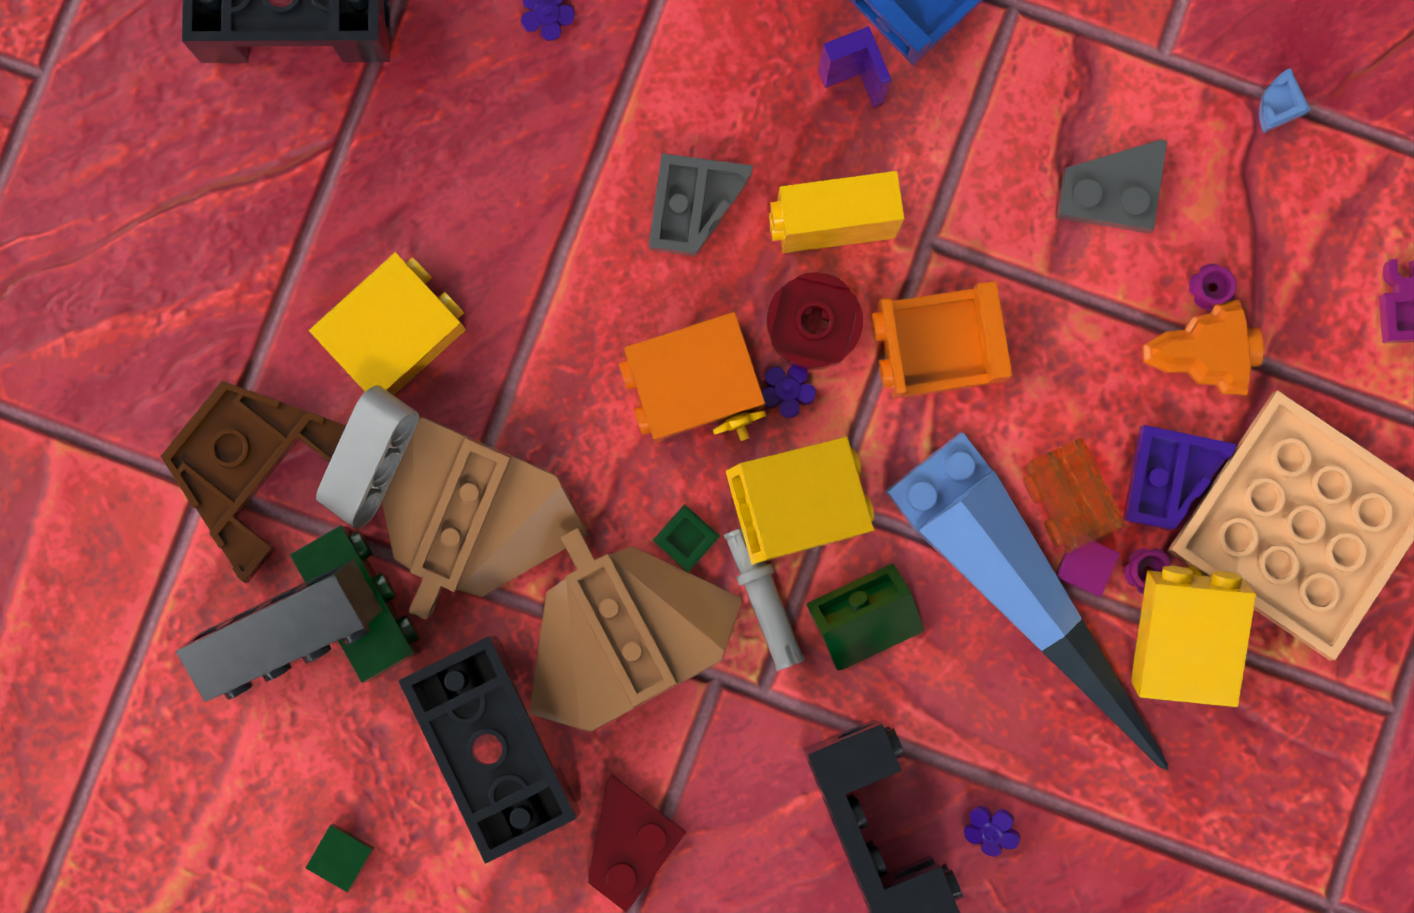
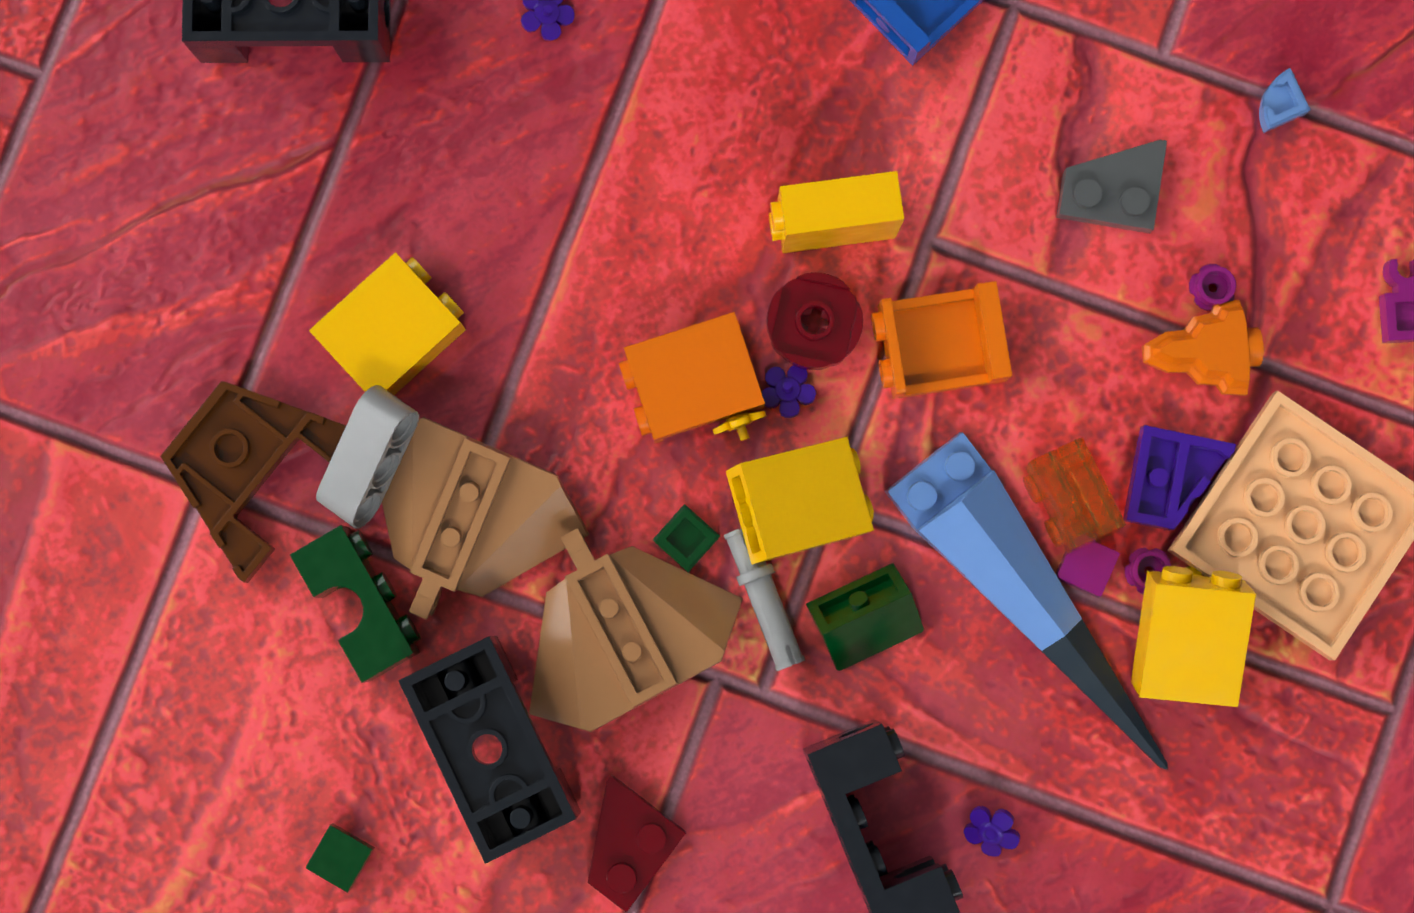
black brick [175,559,383,702] -> none
dark grey wing [649,153,753,257] -> none
dark purple panel [818,26,891,108] -> none

